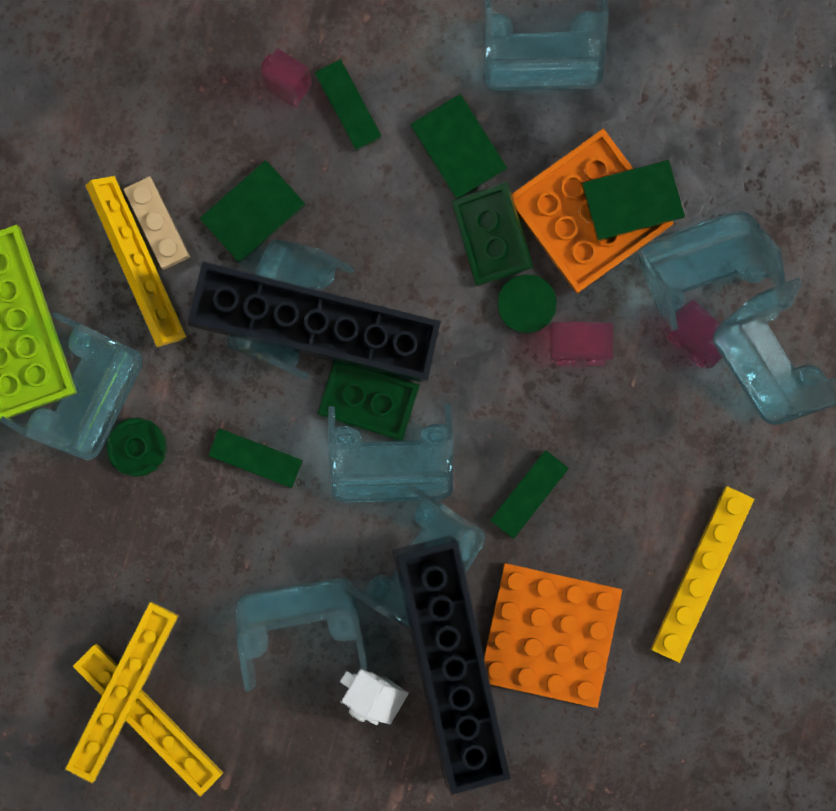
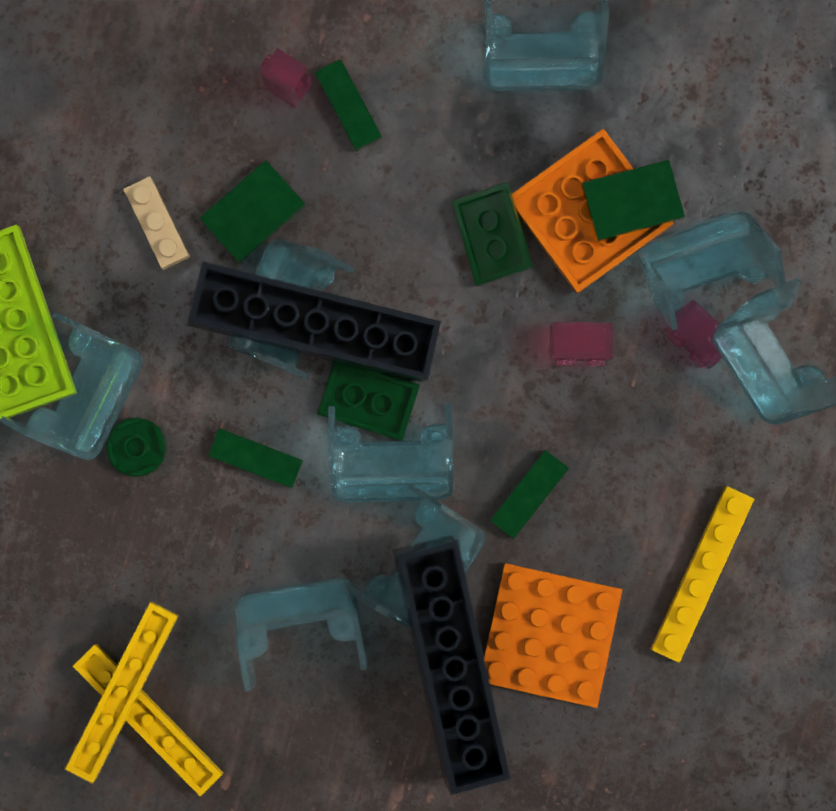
yellow plate [85,176,186,347] -> none
white brick [340,669,409,725] -> none
dark green tile [410,94,507,199] -> none
dark green tile [497,274,557,334] -> none

